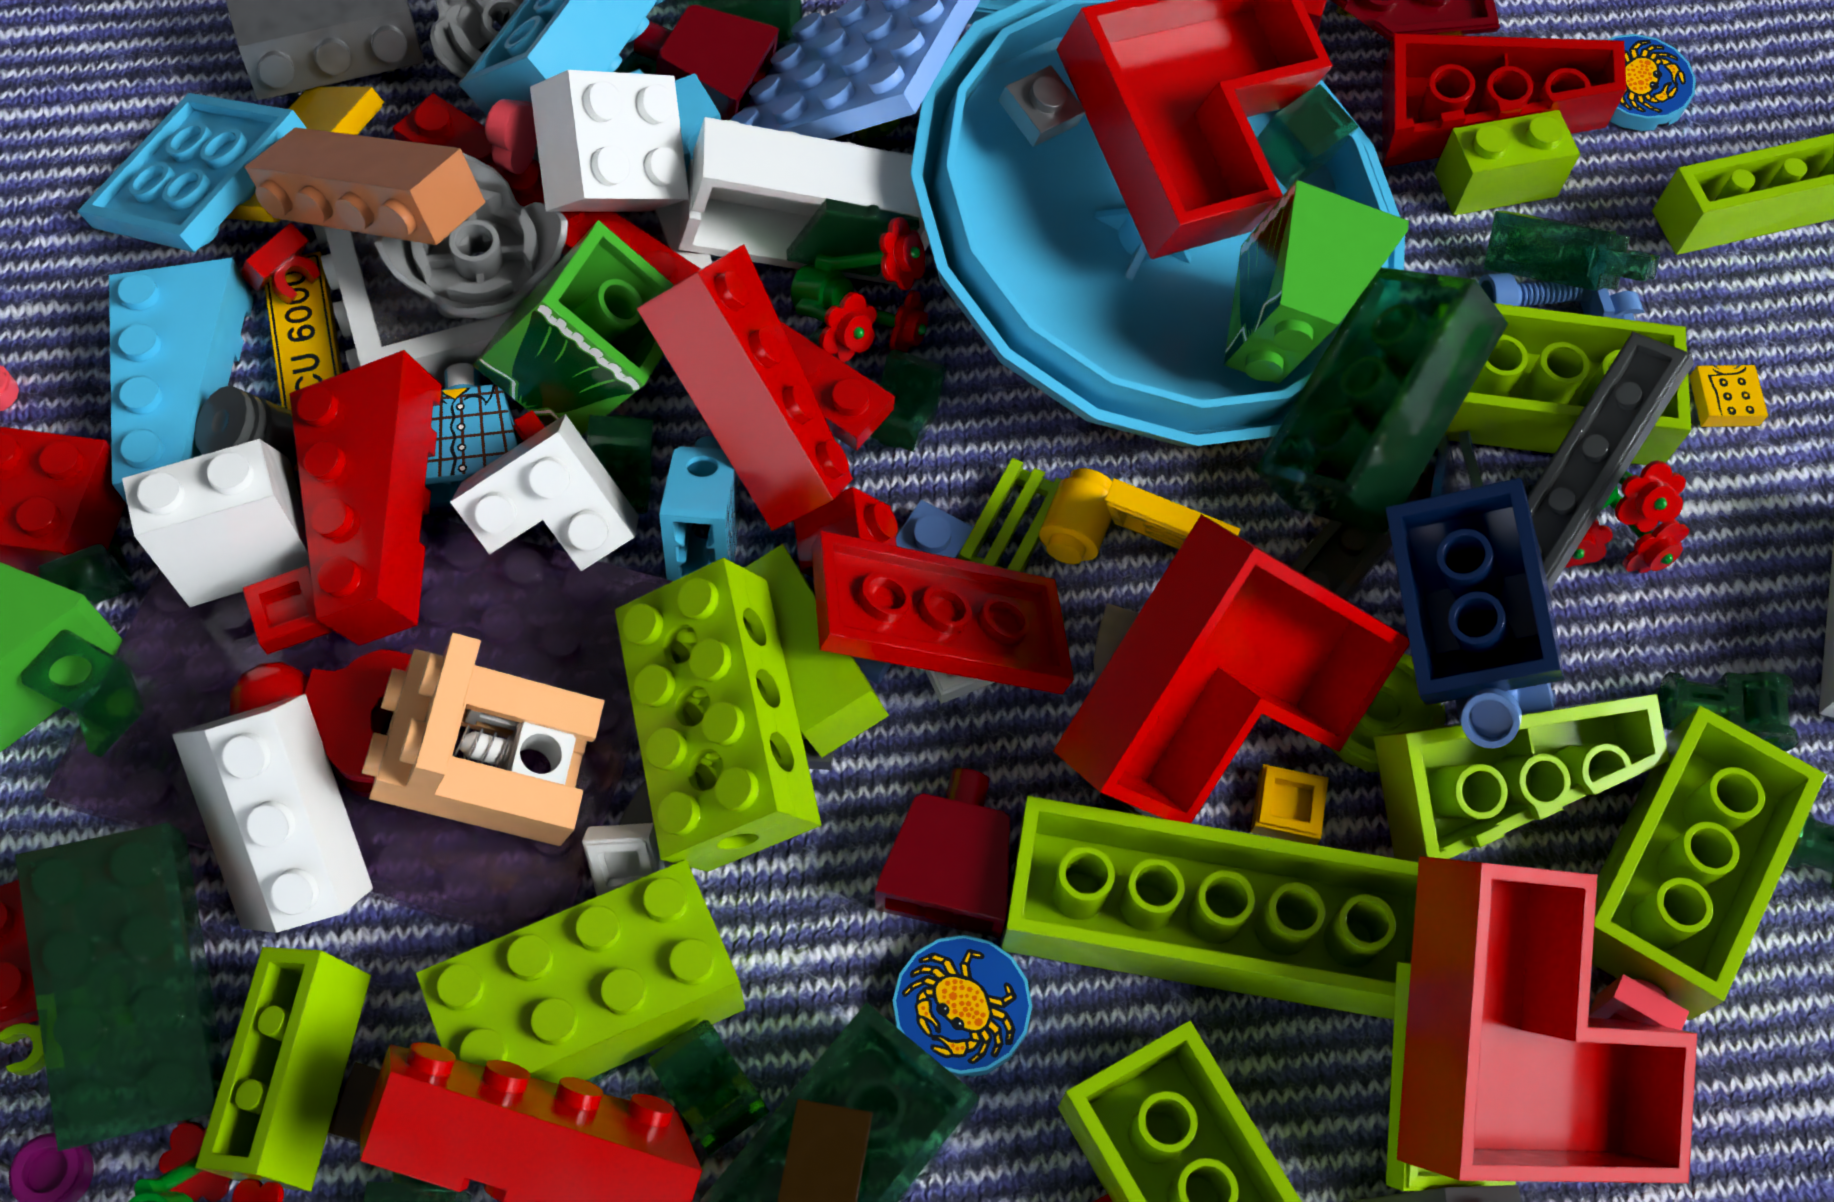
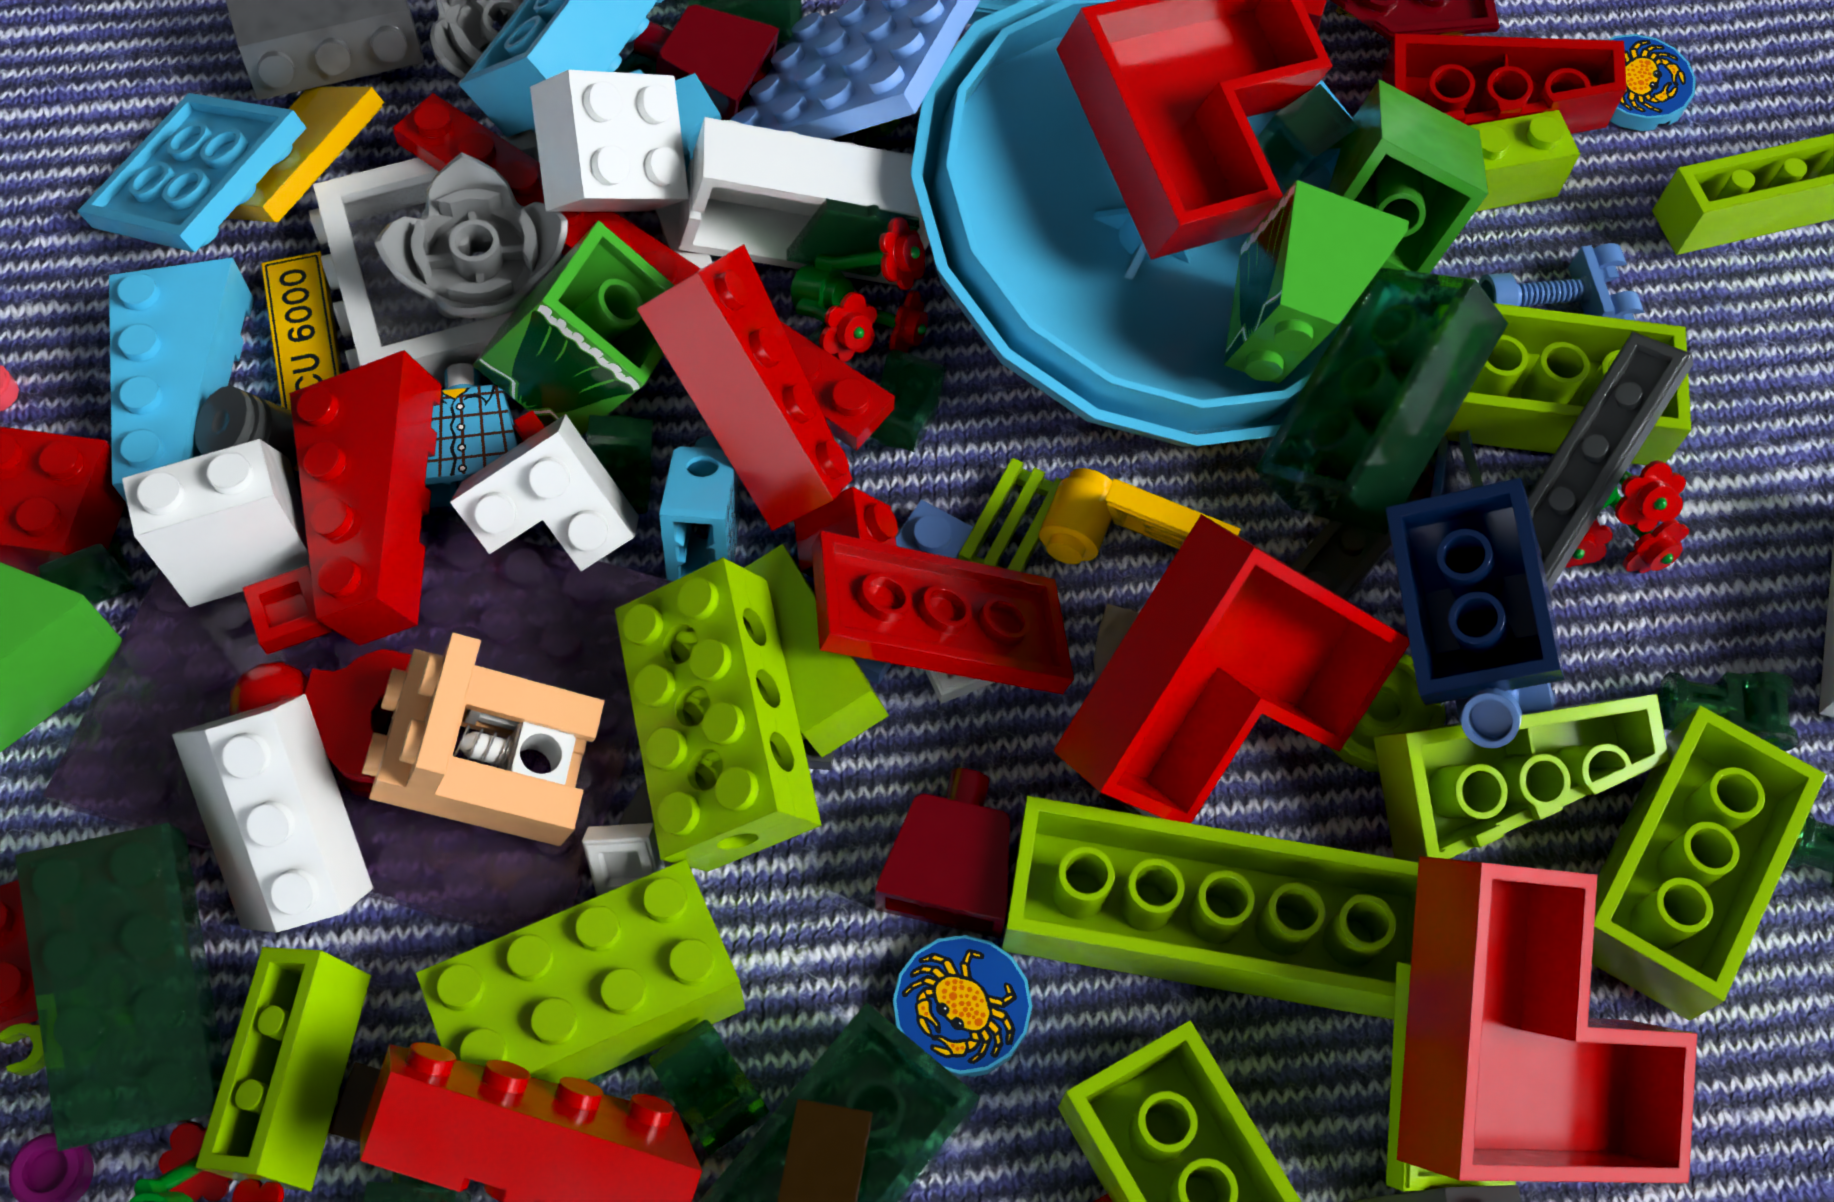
clear green bracket [20,629,144,758] -> none
red tile [241,223,320,304] -> none
nougat brick [244,127,486,245] -> none
coral tile [485,99,537,175] -> none
flat silver plate [998,65,1086,147] -> none
yellow tile [1250,764,1328,845] -> none
clear green hinge [1483,210,1660,291] -> none
coral plate [1589,974,1689,1030] -> none
yellow tile [1689,365,1768,427] -> none
none -> bright green slope [1328,79,1489,289]

